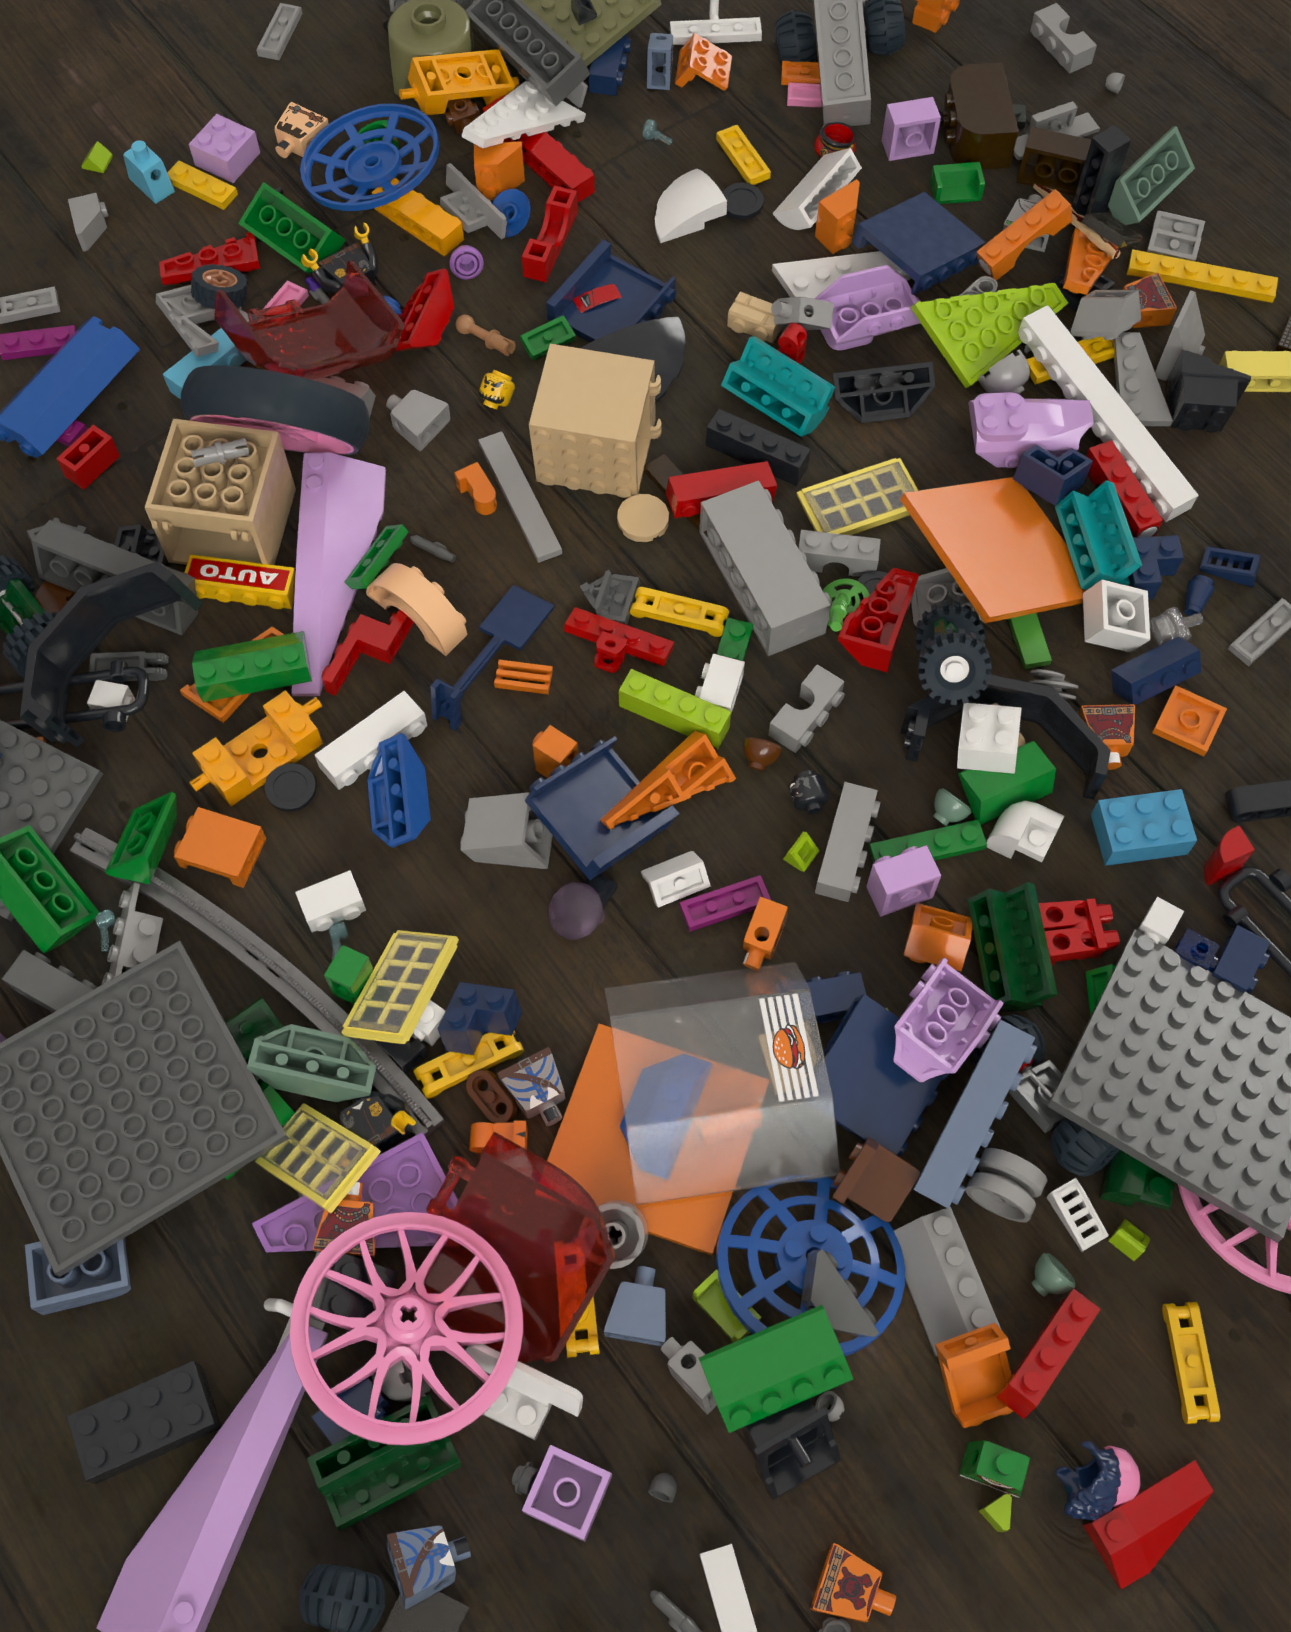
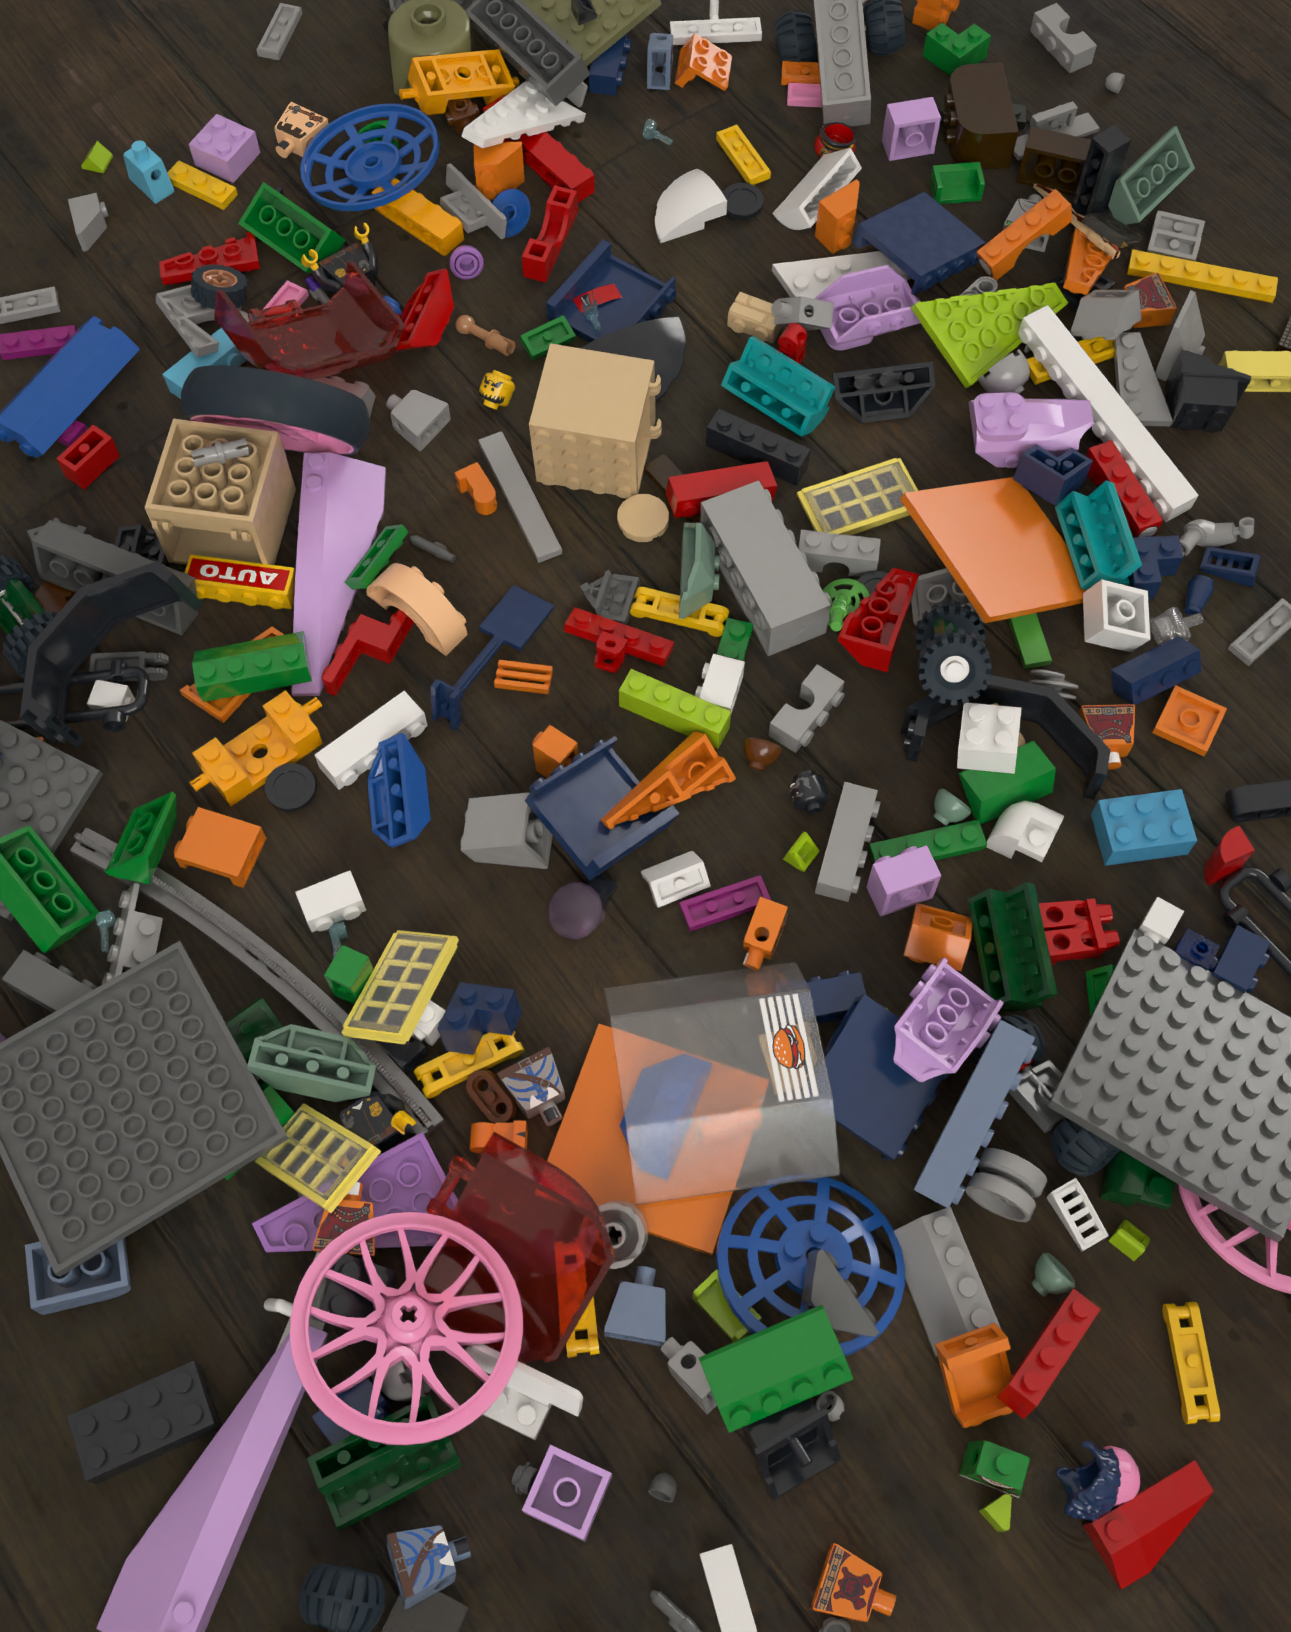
reddish brown bracket [832,1137,920,1222] -> none
none -> clear light blue hand [583,300,601,331]
none -> sand green wedge [679,523,720,619]
none -> green brick [922,23,991,77]
none -> light grey arm [1179,517,1254,556]

